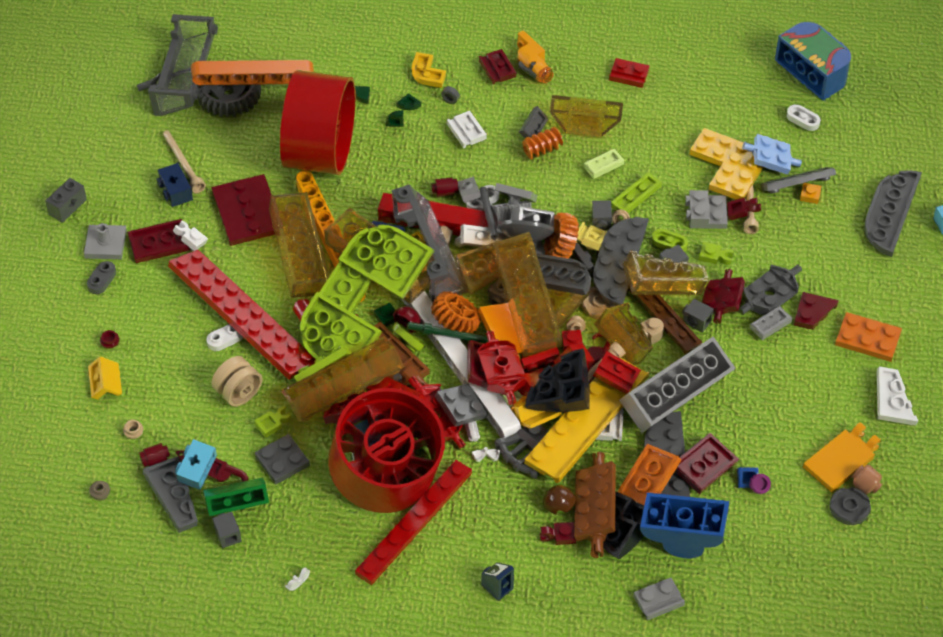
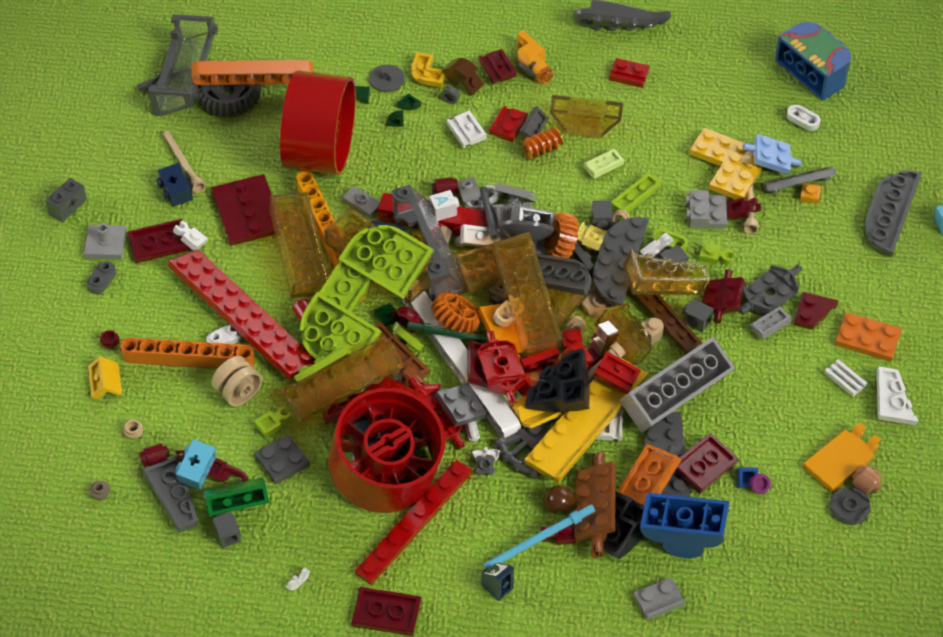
none -> orange beam [120,338,255,369]
none -> light grey plate [342,186,380,218]
none -> dark red tile [351,587,422,637]
none -> dark grey piece [369,65,405,92]
none -> white brick [429,190,459,221]
none -> reddish brown brick [442,58,484,96]
none -> dark grey plate [475,455,495,475]
none -> medium azure bar [484,504,595,568]
none -> red plate [489,105,528,142]
none -> plate [493,297,524,327]
none -> dark grey animal [573,0,671,31]
none -> piece [591,321,619,358]
none -> white plate [640,233,674,261]
none -> white tile [824,359,867,397]

